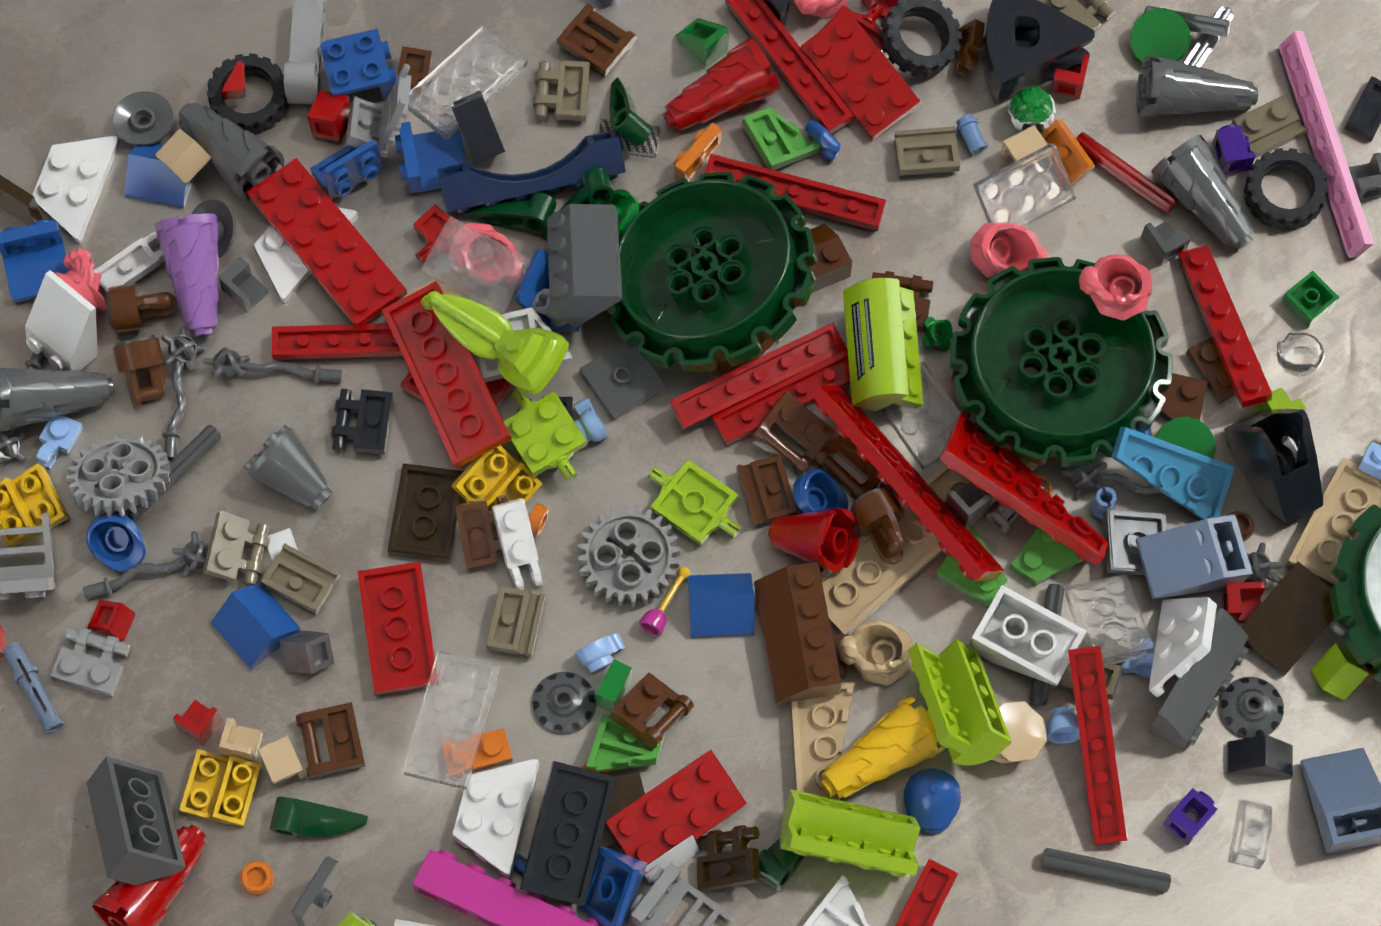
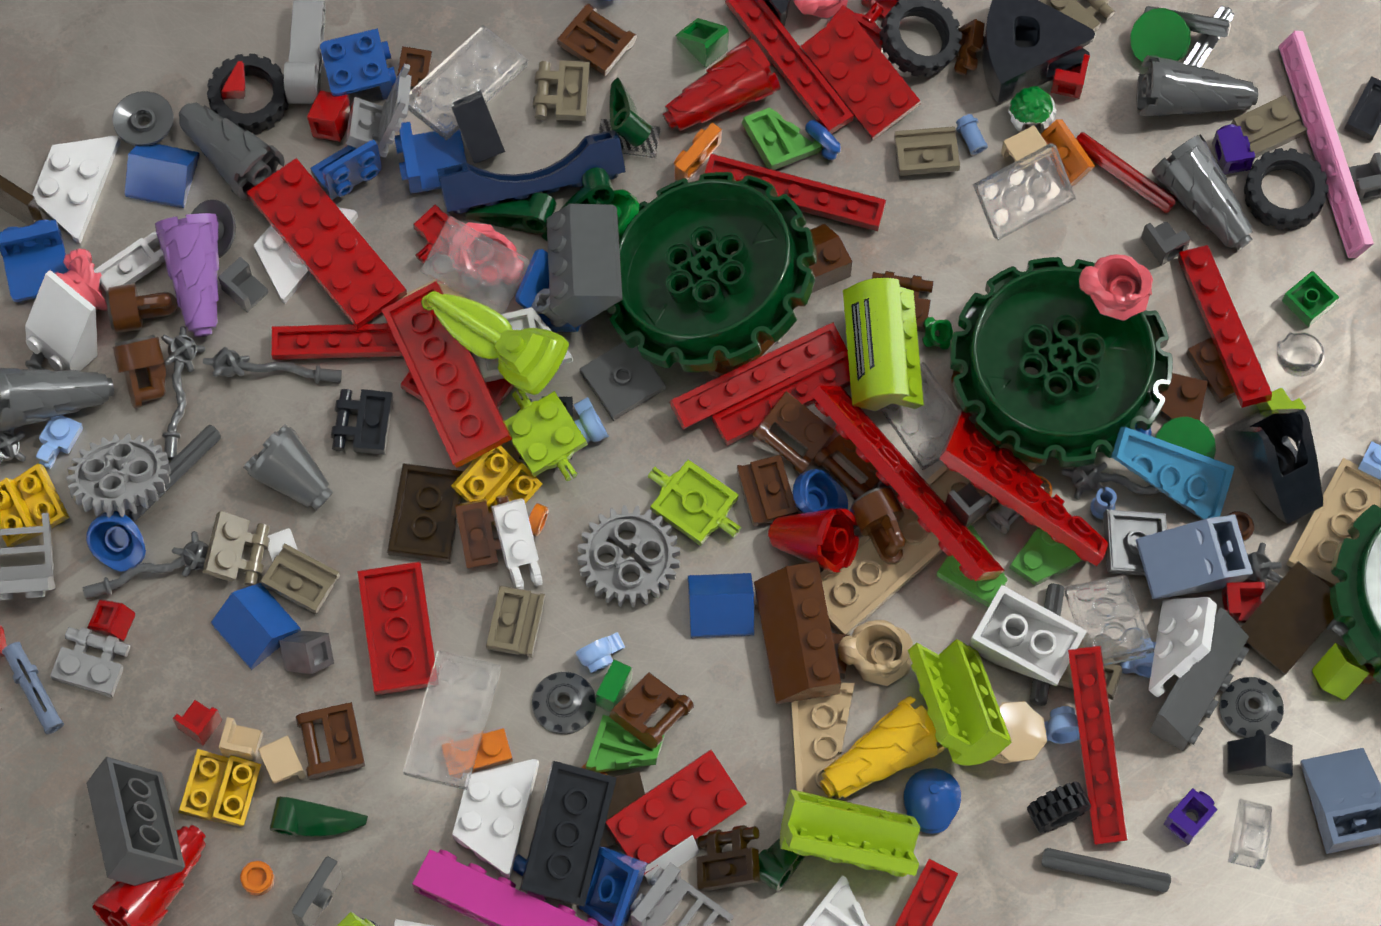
tan panel [155,129,211,183] -> none
dark pink hinge [639,567,690,637] -> none
coral piece [970,223,1048,279] -> none
none -> black tyre [1027,781,1091,833]

